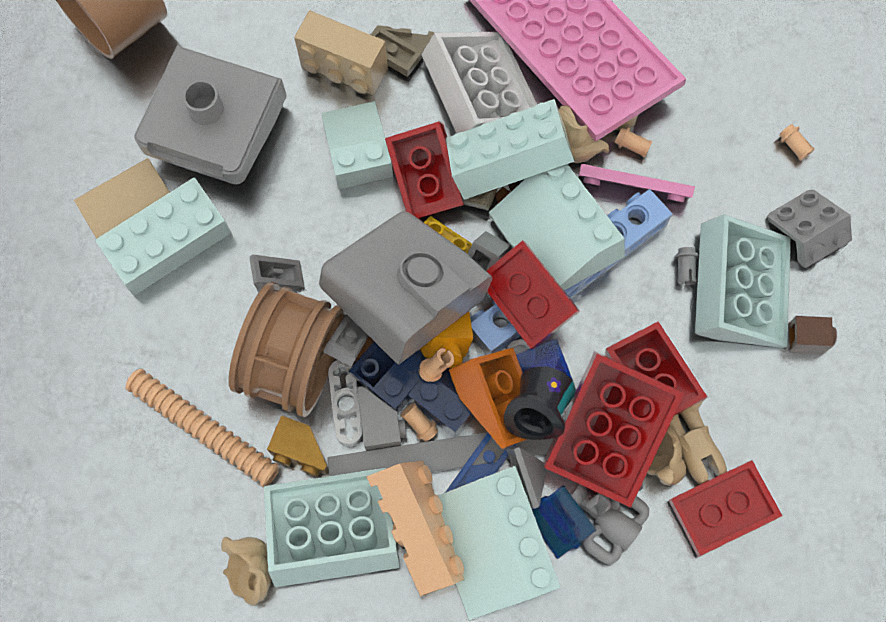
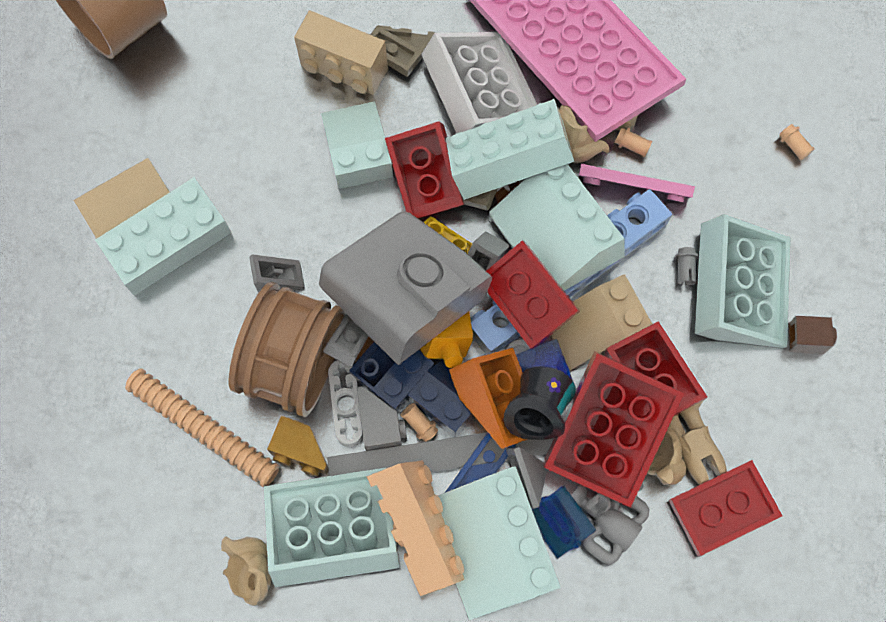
light grey piece [134,46,287,184] -> none
light nougat pin [419,348,454,382] -> none
light grey bracket [768,190,852,268] -> none
none -> tan slope [551,274,652,372]

